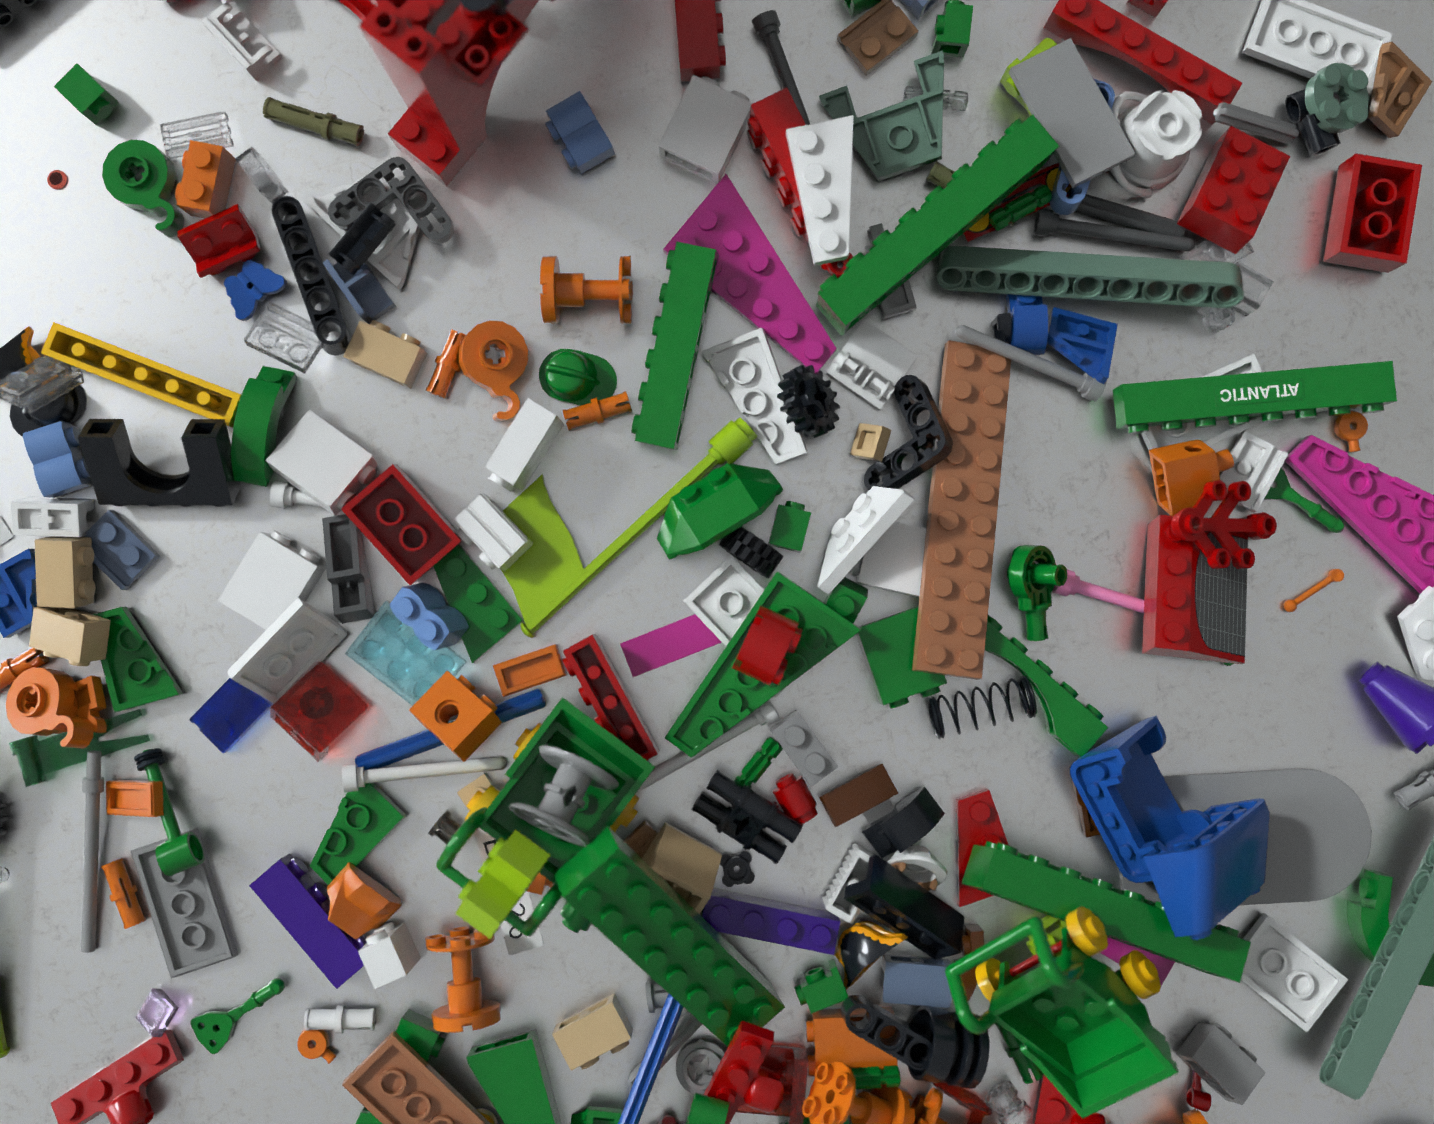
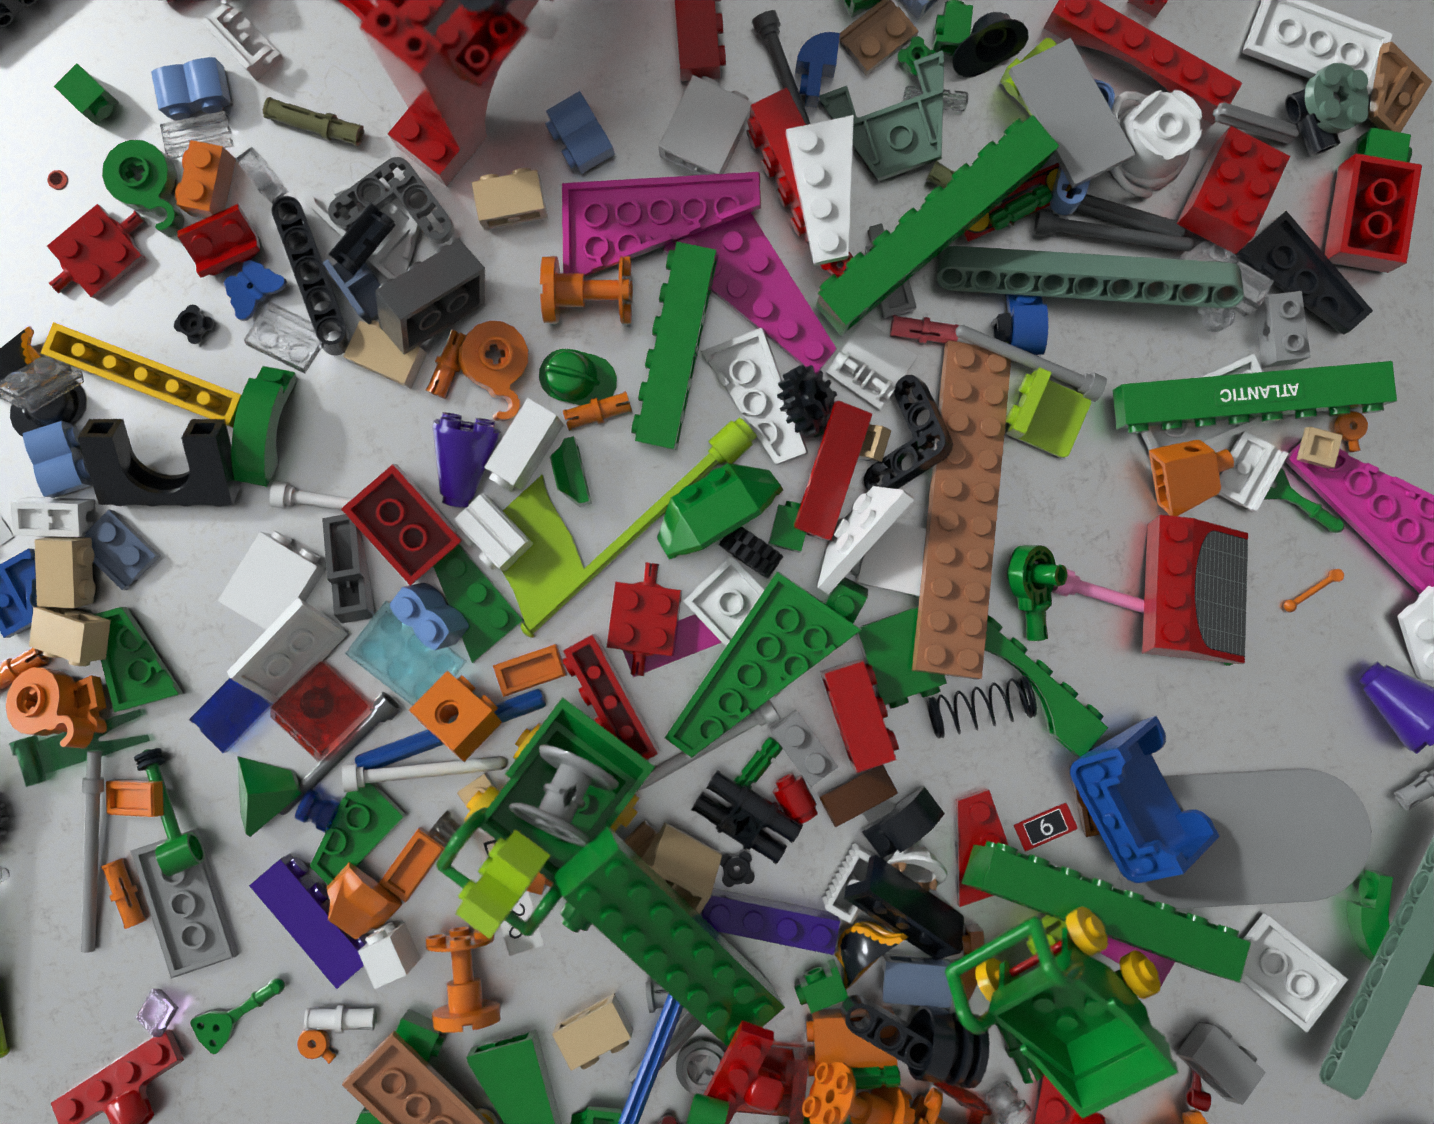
white brick [265,410,378,516] -> none
red brick [732,605,802,686] -> none
blue wing [1047,307,1118,384] -> none
blue windscreen [1144,798,1270,940] -> none
red plant [1171,480,1277,569] -> none
none -> red plate [47,204,146,299]
none -> medium blue brick [151,57,231,120]
none -> black plate [174,305,214,344]
none -> green slope [237,756,302,837]
none -> dark grey piece [279,692,401,815]
none -> clear blue wheel [294,788,340,833]
none -> dark grey brick [375,239,485,355]
none -> orange tile [379,827,446,903]
none -> dark purple cone [432,412,501,507]
none -> tan brick [471,168,548,230]
none -> green slope [550,436,592,507]
none -> dark pink wing [562,172,761,276]
none -> red plate [606,562,682,676]
none -> red panel [794,401,872,541]
none -> blue brick [795,32,840,108]
none -> red brick [820,659,899,773]
none -> coral pin [890,315,959,344]
none -> green plate [897,36,936,76]
none -> black piece [952,12,1029,77]
none -> lime bracket [1005,367,1091,458]
none -> sticker [1014,803,1078,851]
none -> black wing [1235,211,1373,335]
none -> light grey brick [1254,291,1311,368]
none -> tan plate [1297,426,1343,469]
none -> green brick [1355,128,1412,162]

